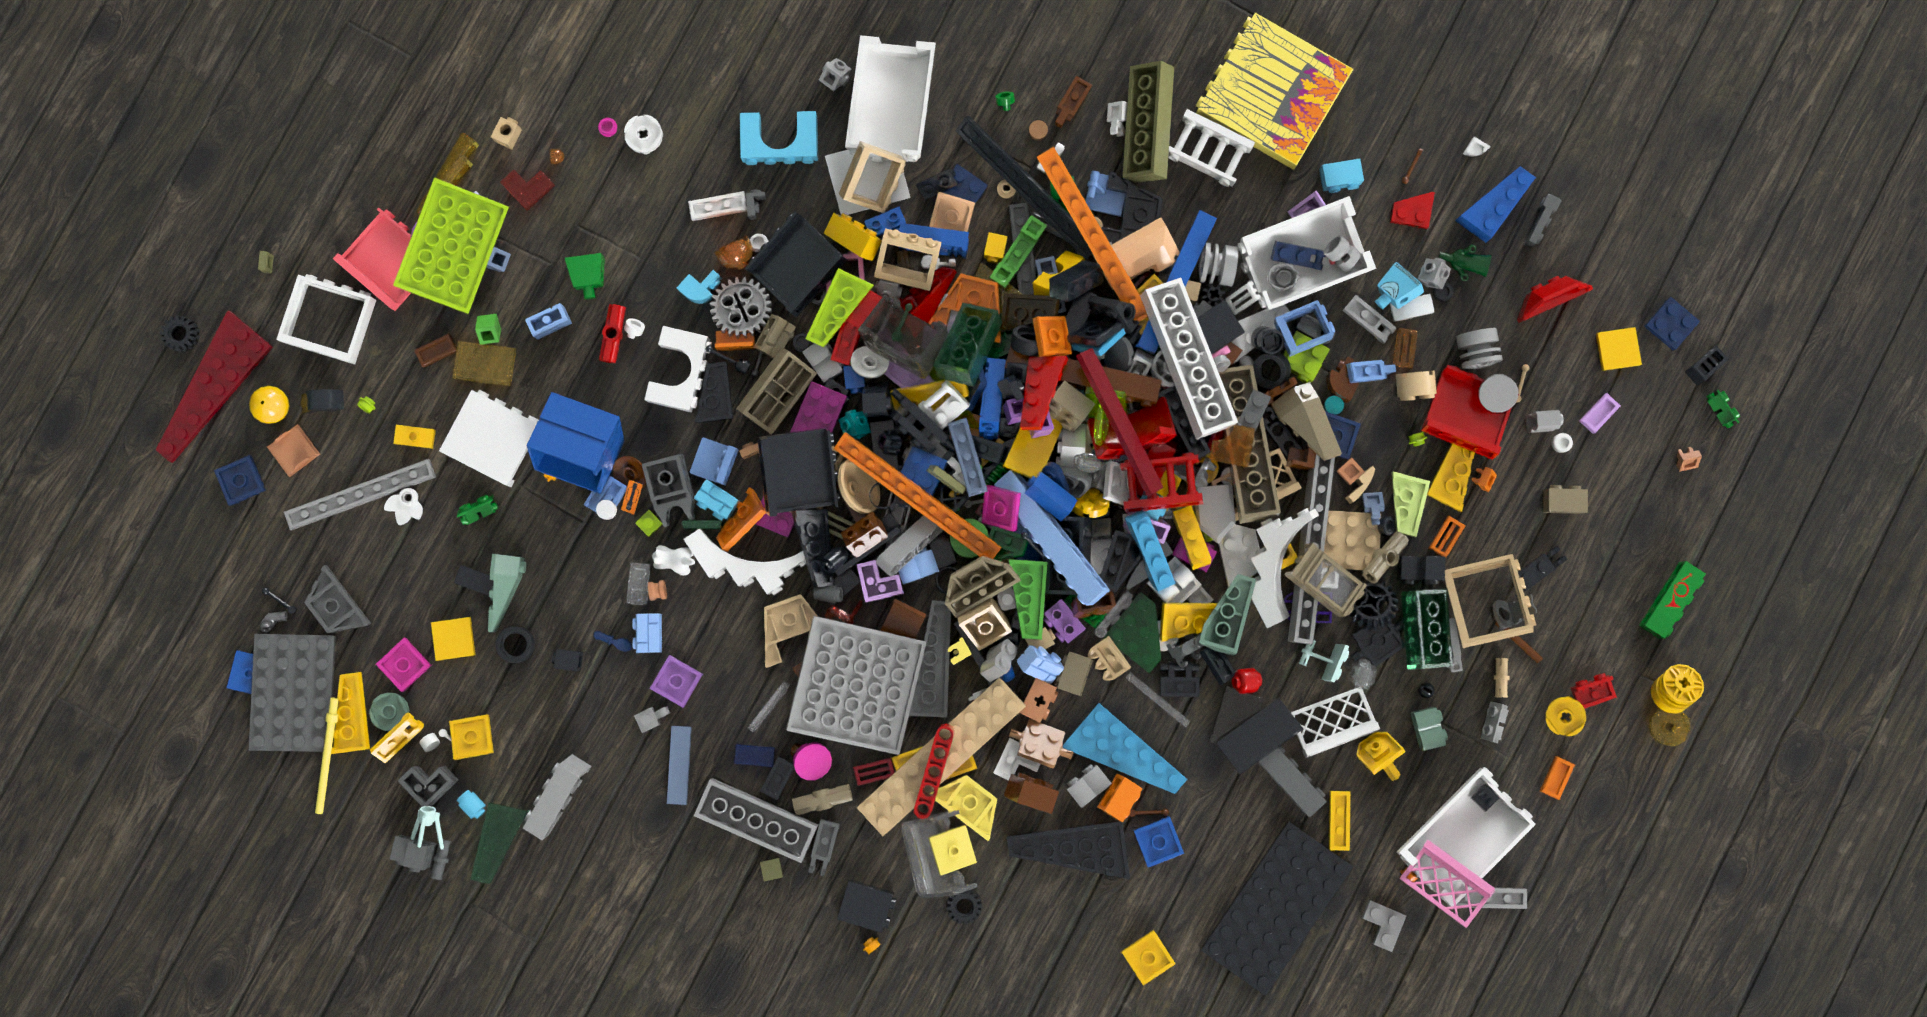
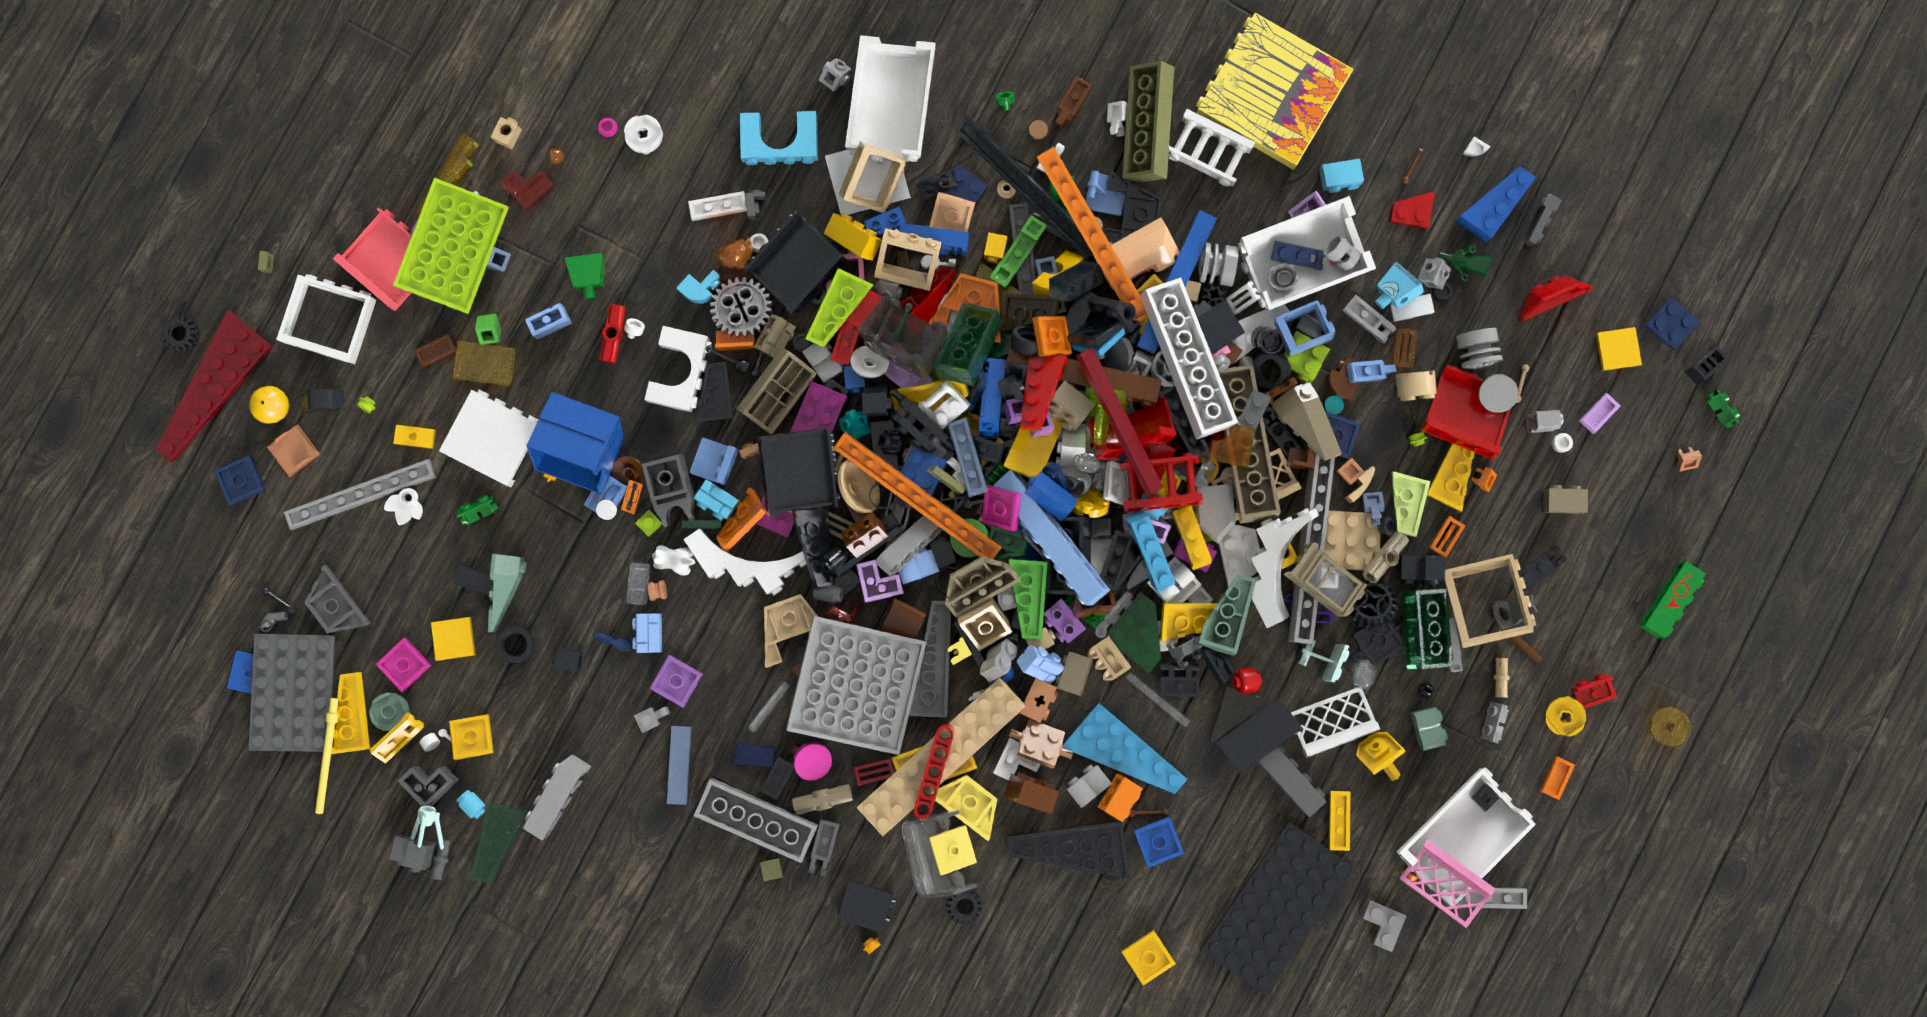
yellow wheel [1651,664,1704,714] -> none

